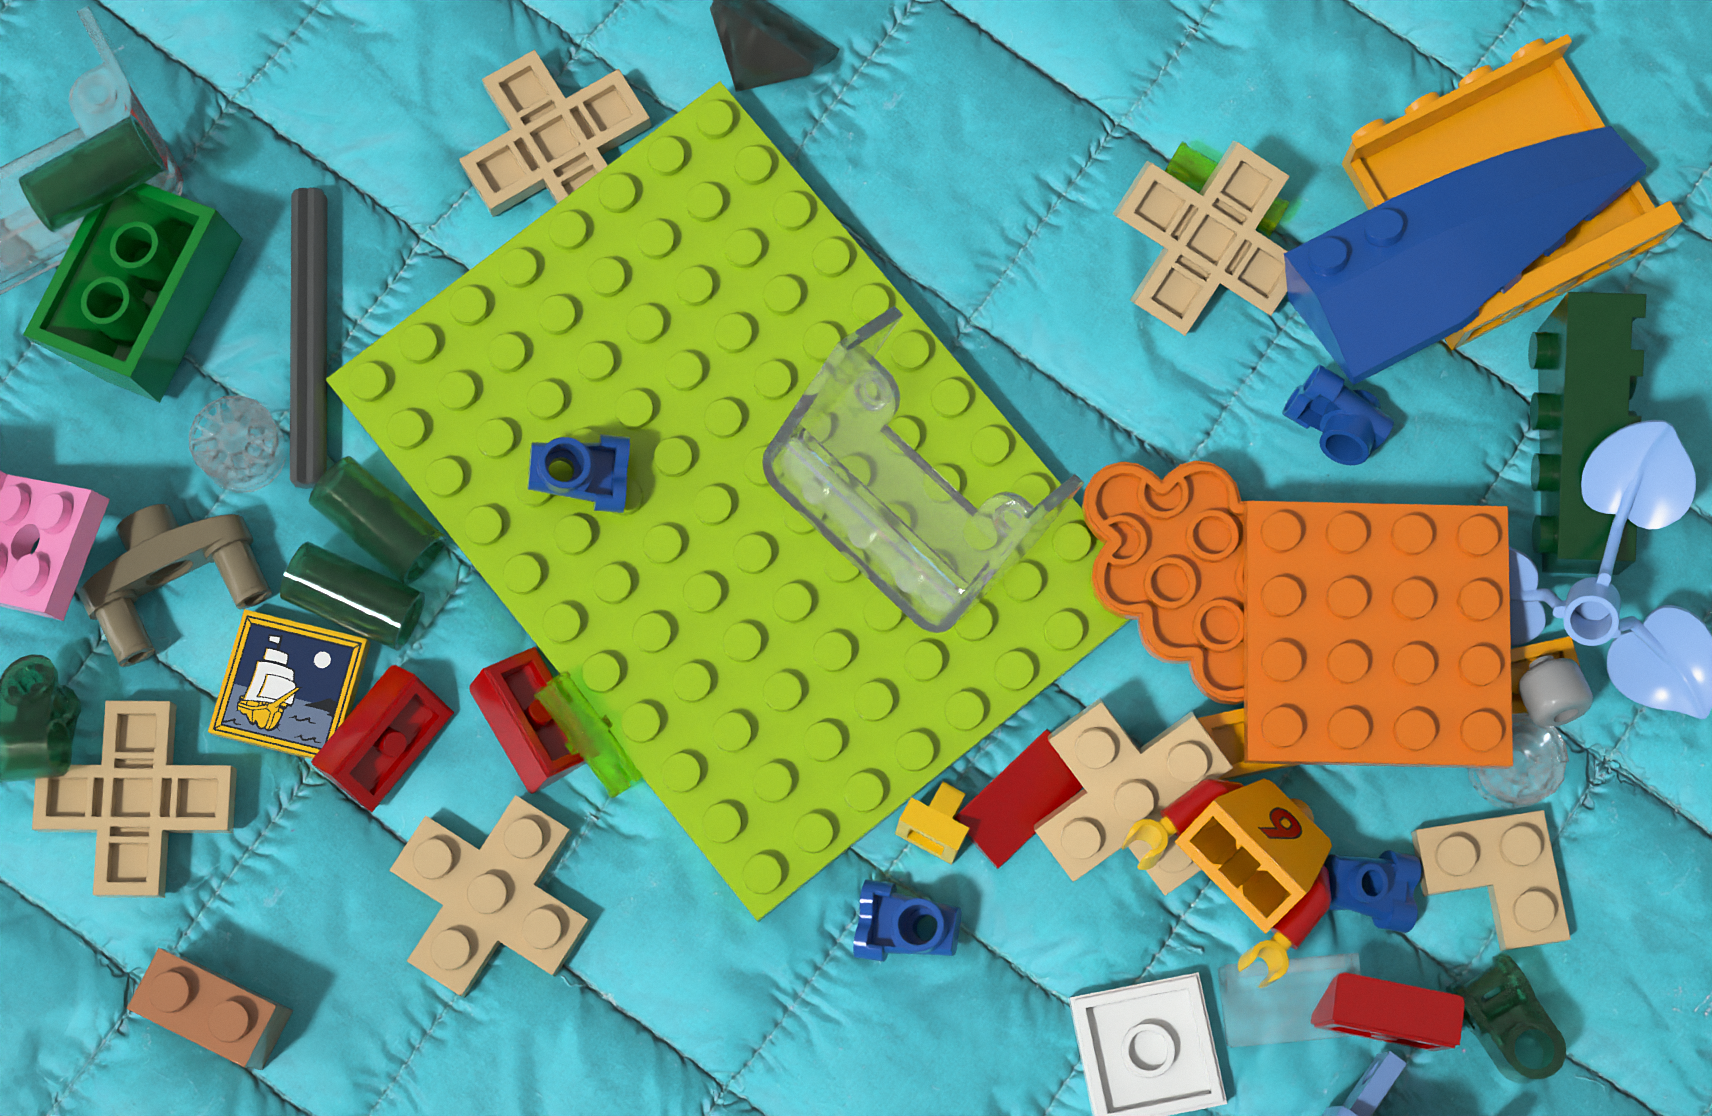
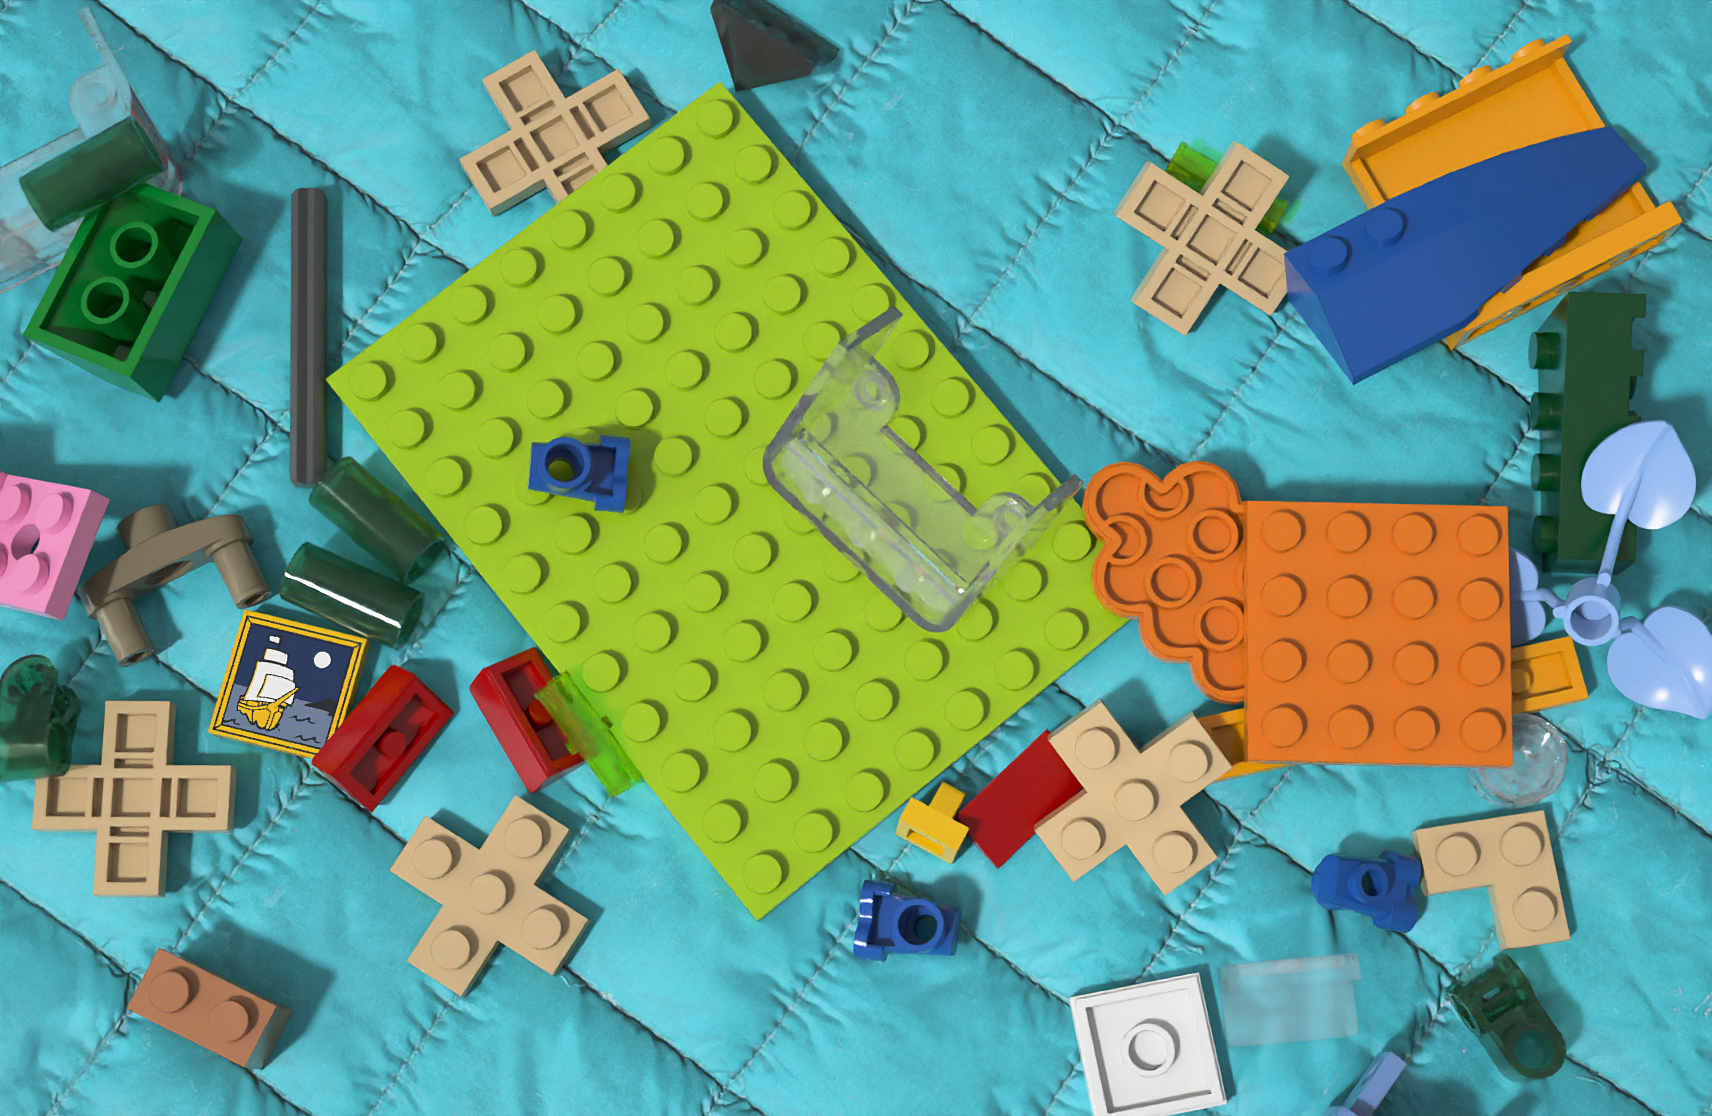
clear wheel [189,395,287,493] -> none
light orange torso [1122,778,1332,988] -> none
blue plate [1282,364,1394,466] -> none
red slope [1310,972,1465,1052] -> none
light grey piece [1518,655,1593,728] -> none

